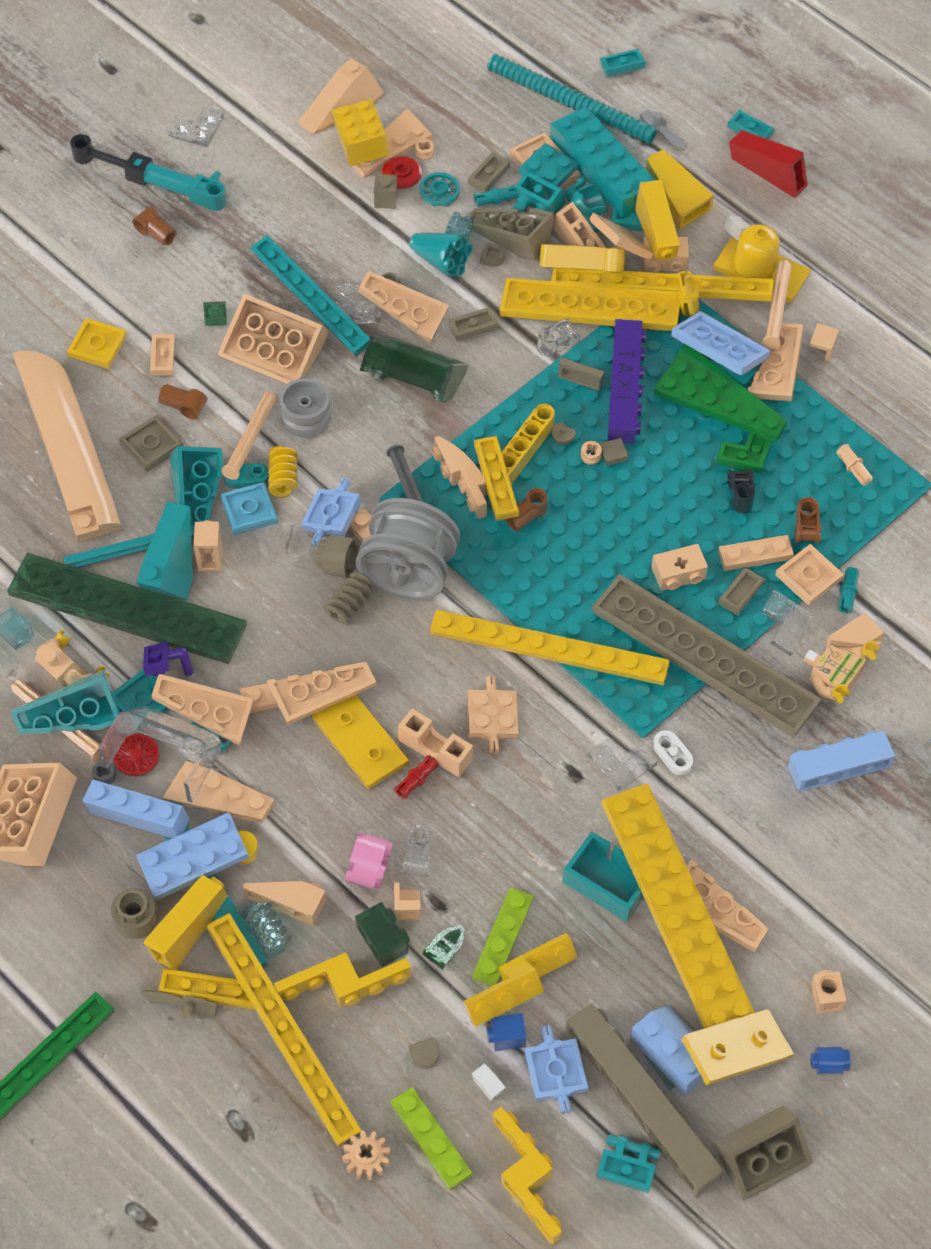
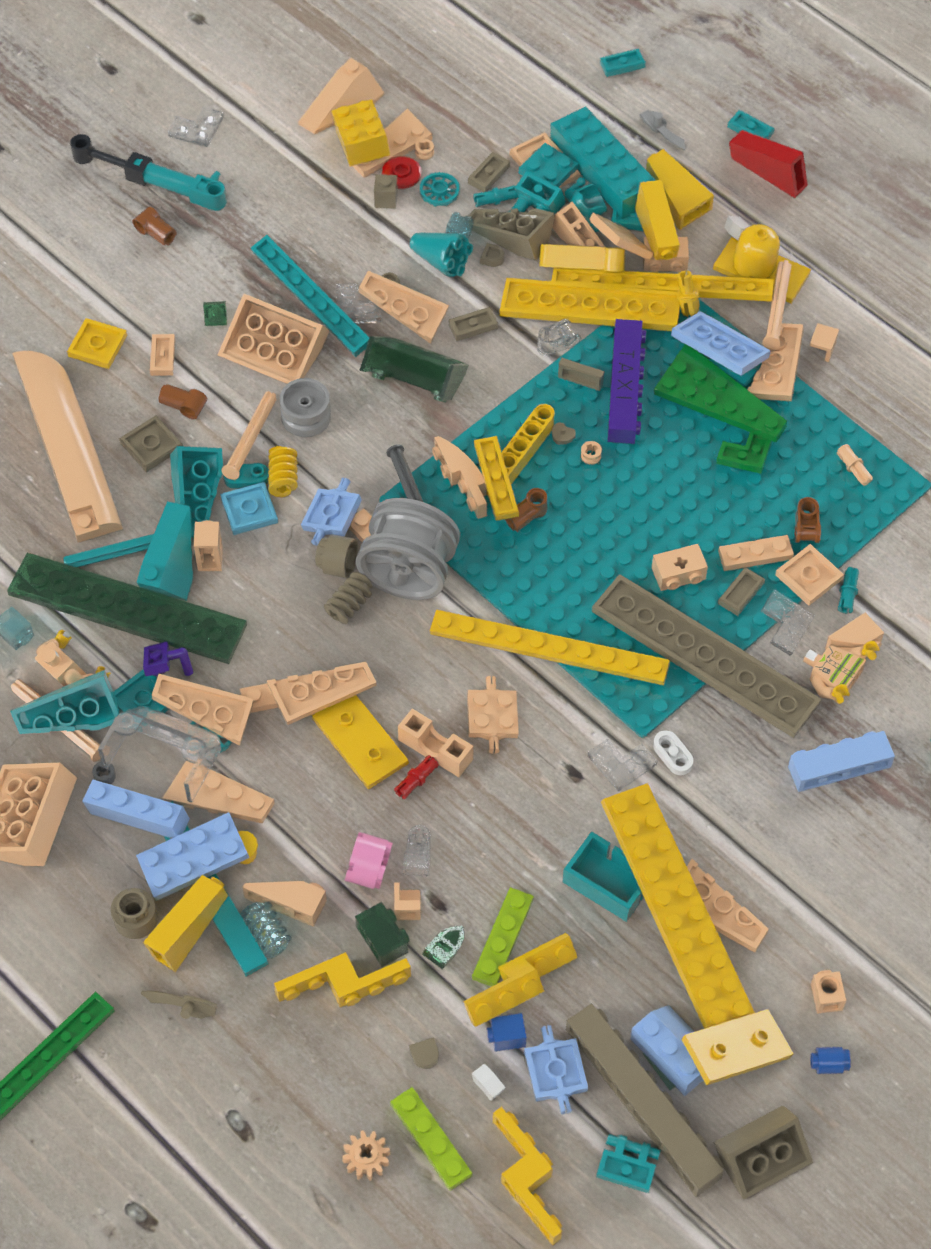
red wheel [113,734,160,777] -> none
yellow tile [158,968,255,1010] -> none
yellow plate [207,913,361,1147] -> none
teal piece [487,53,657,144] -> none
dark tan tile [599,438,628,466] -> none
black piece [727,468,755,513] -> none

